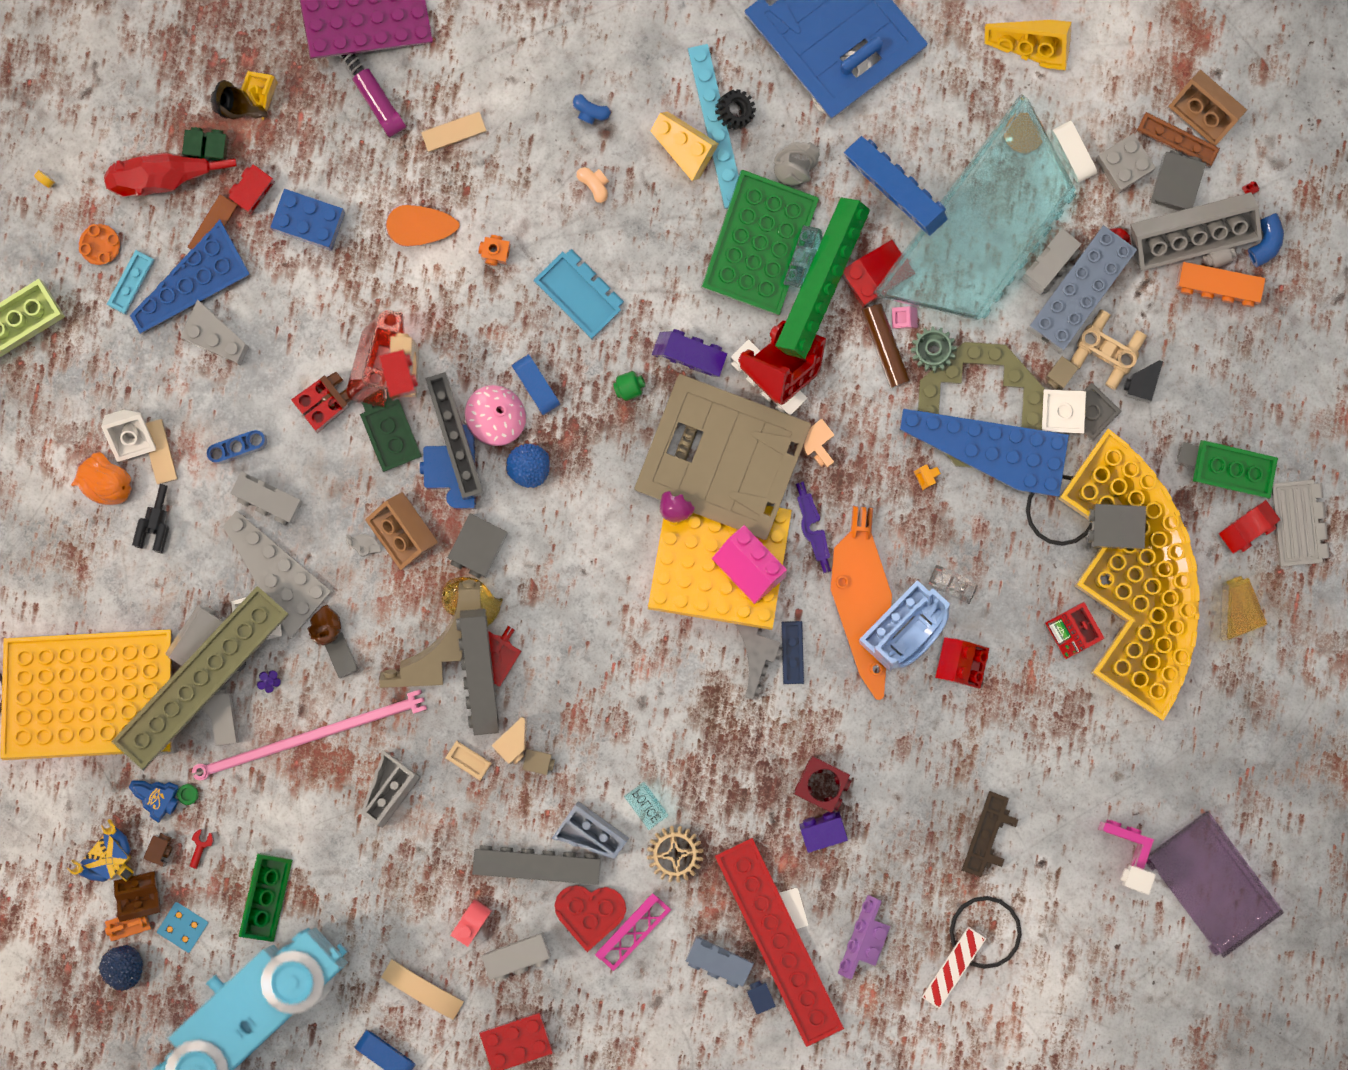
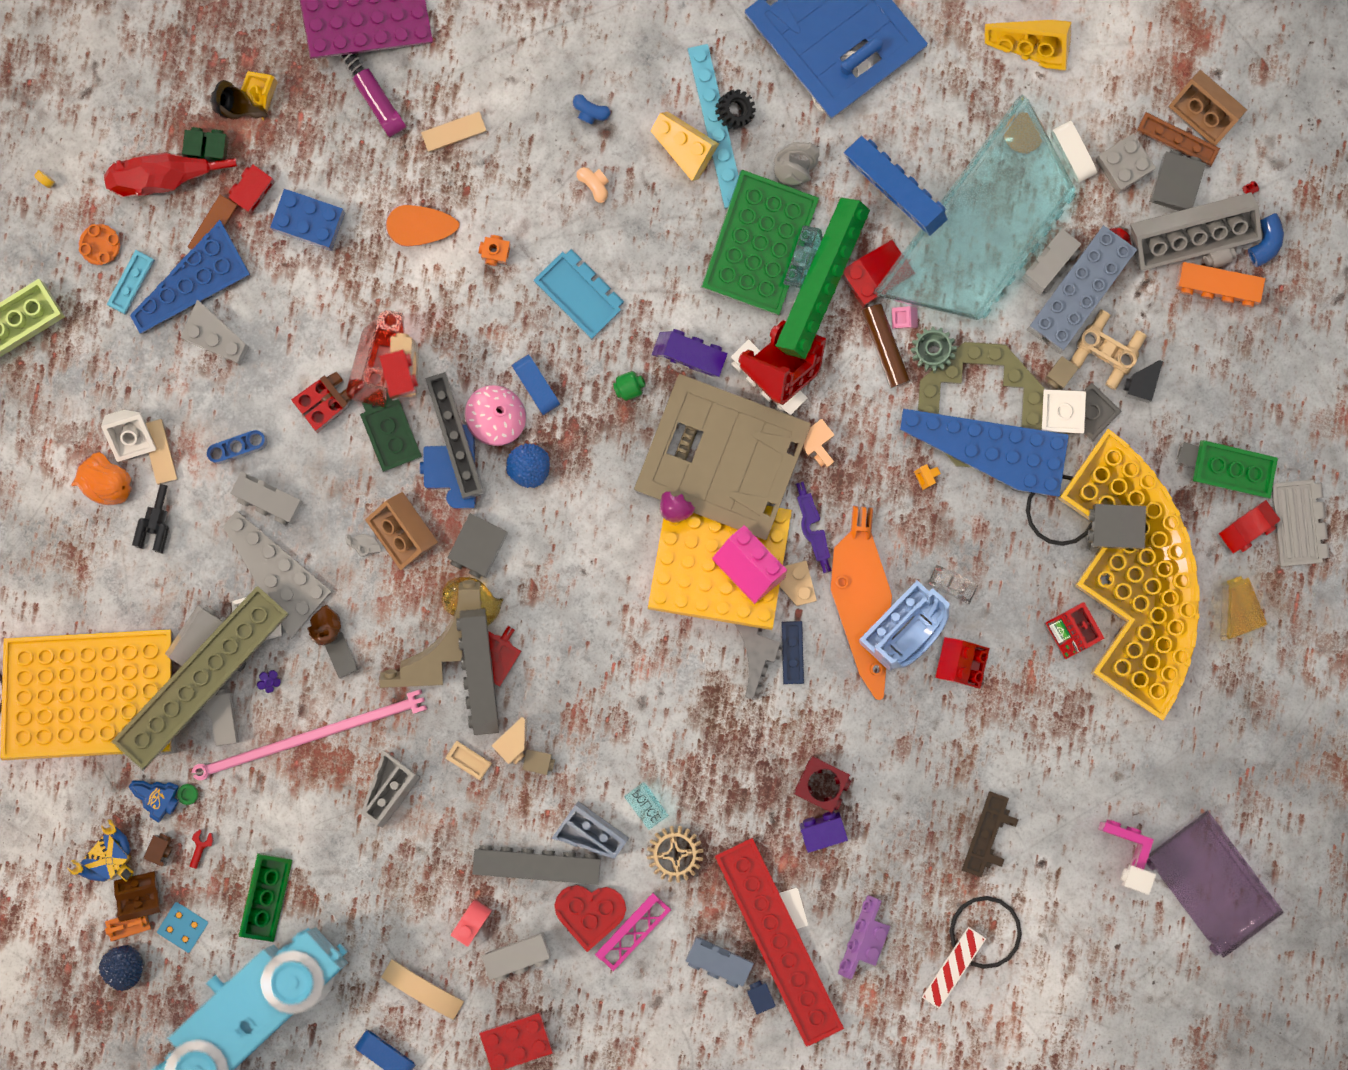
none -> tan wing [779,561,817,606]

